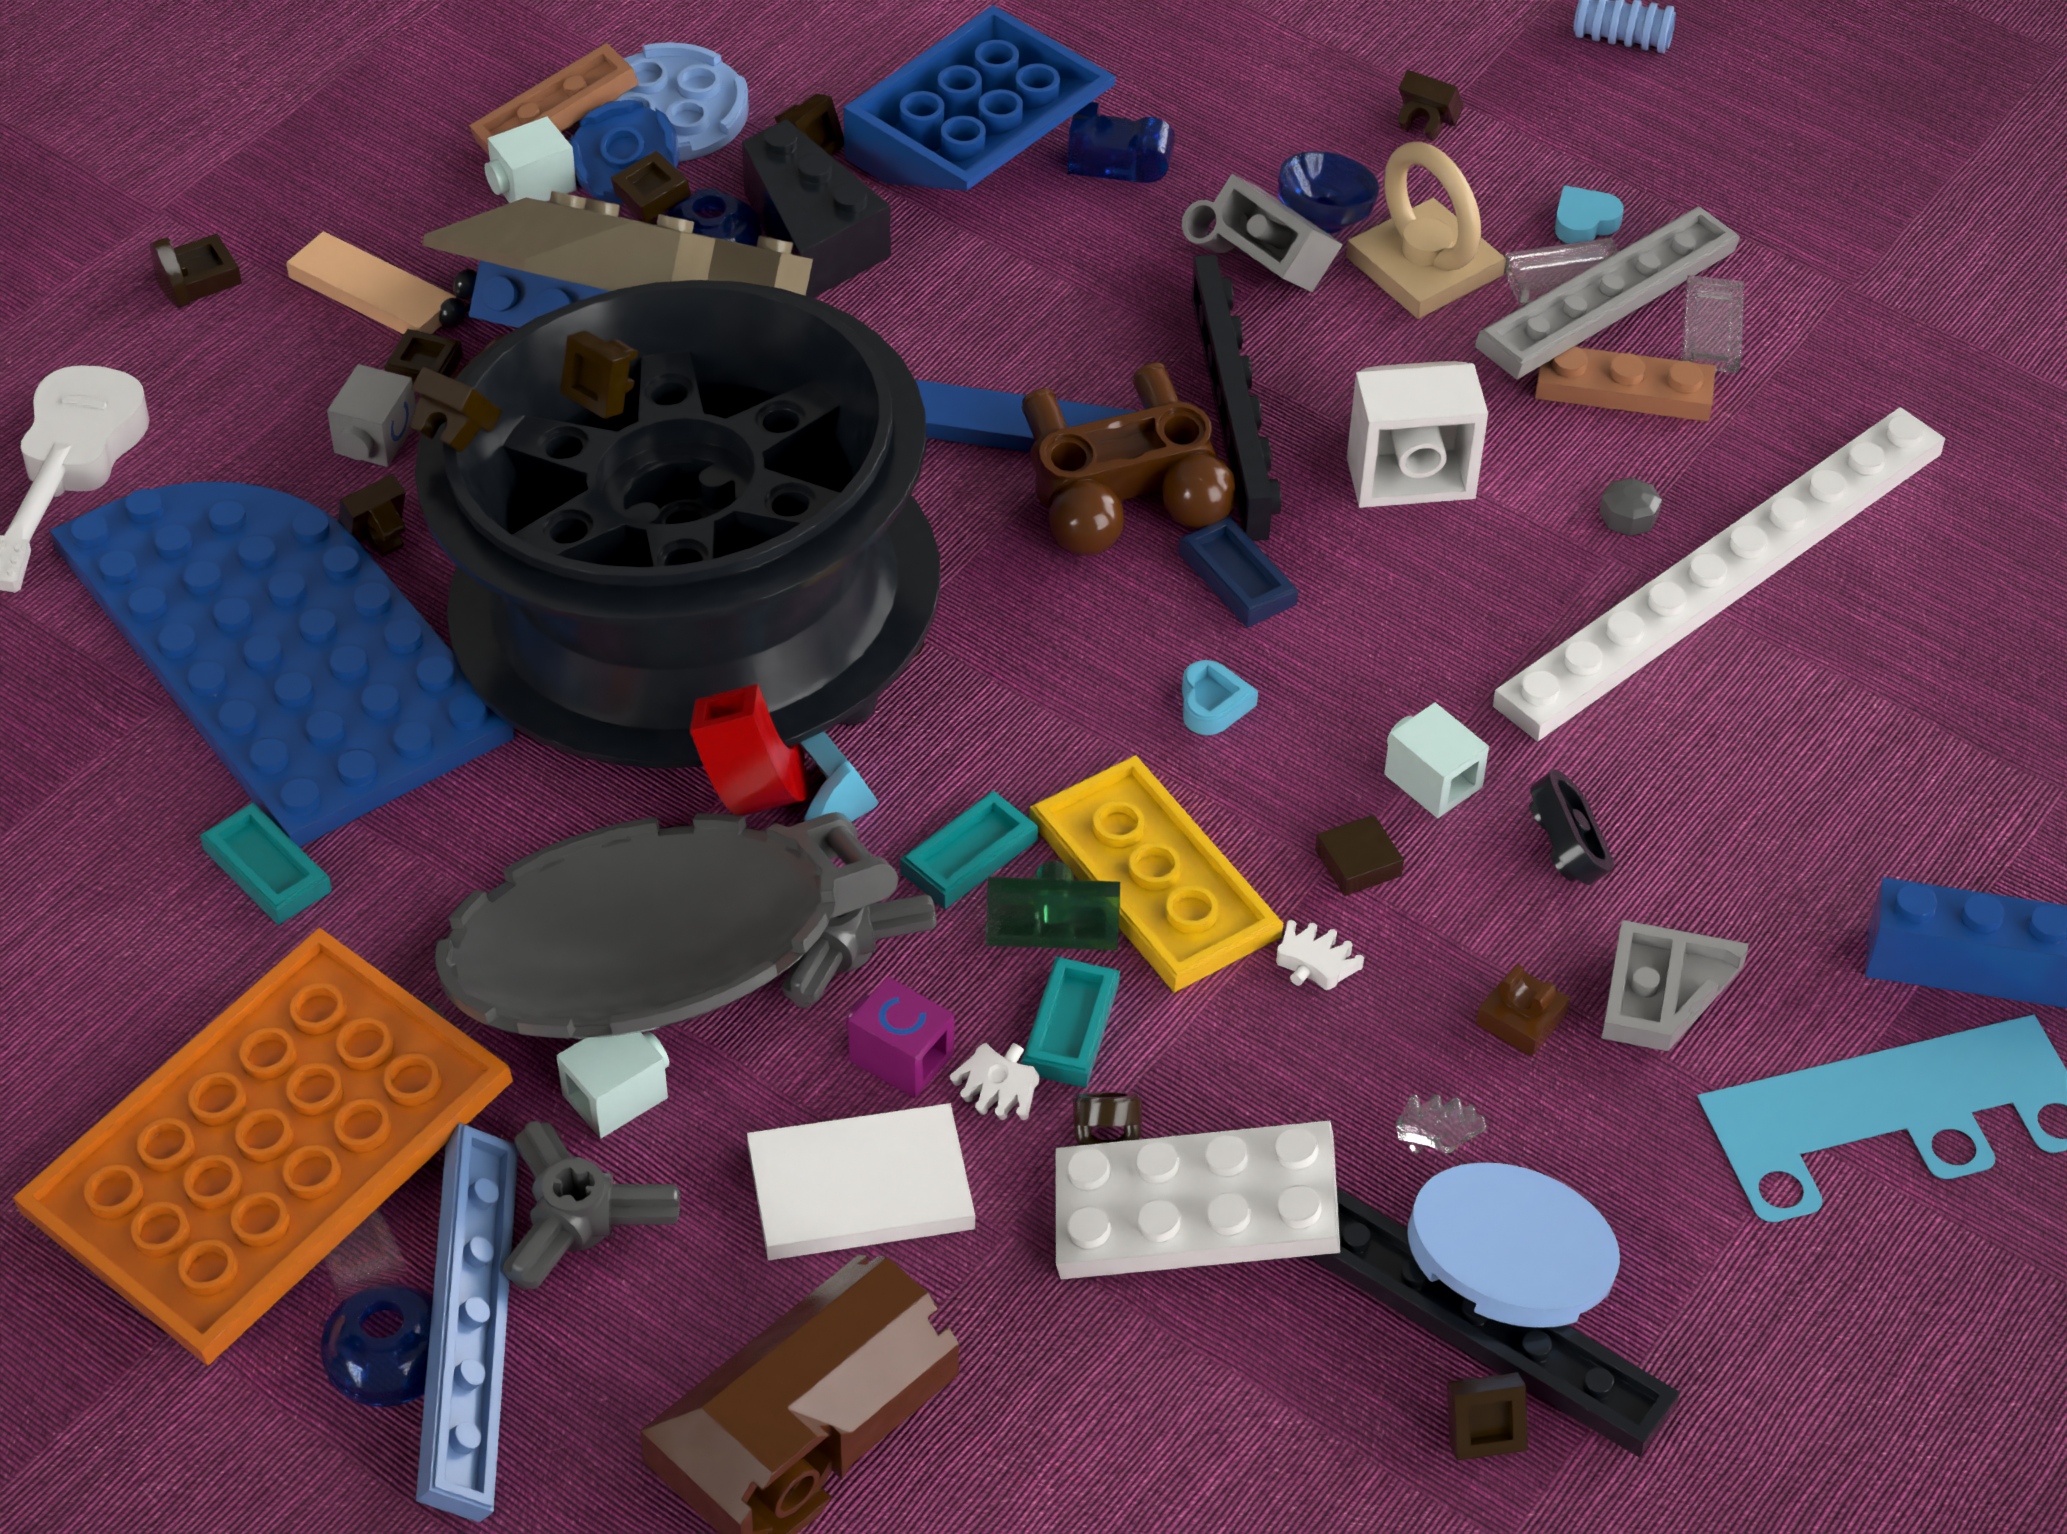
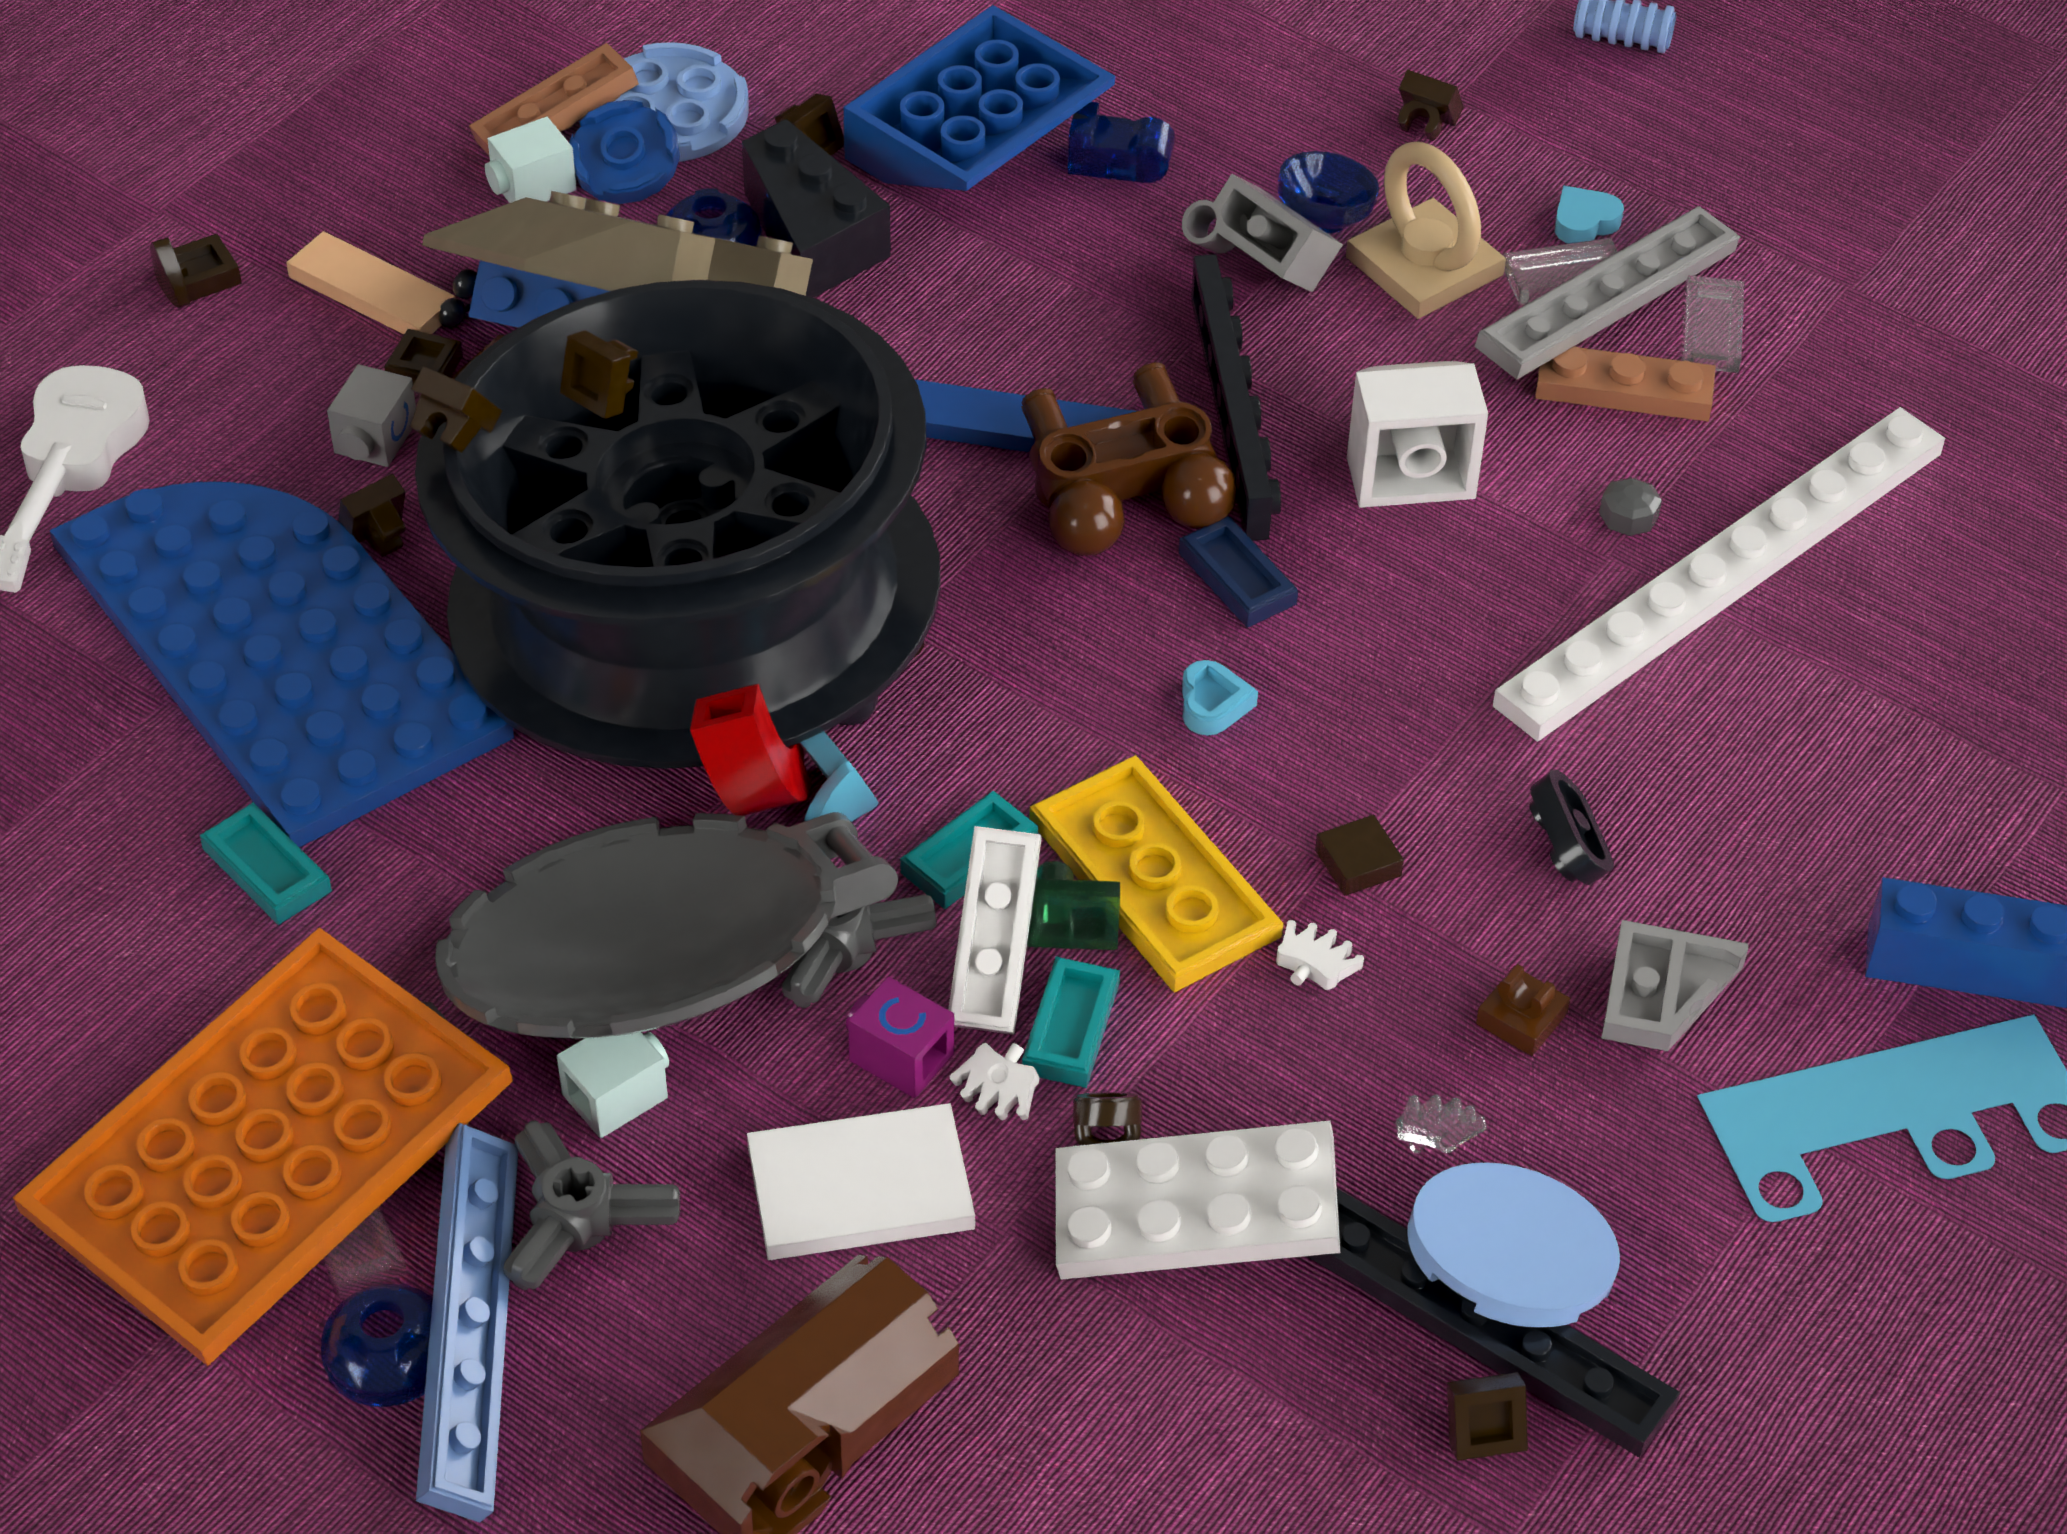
dark brown tile [611,150,691,225] -> none
light aqua brick [1384,702,1489,819] -> none
none -> white tile [948,826,1042,1035]

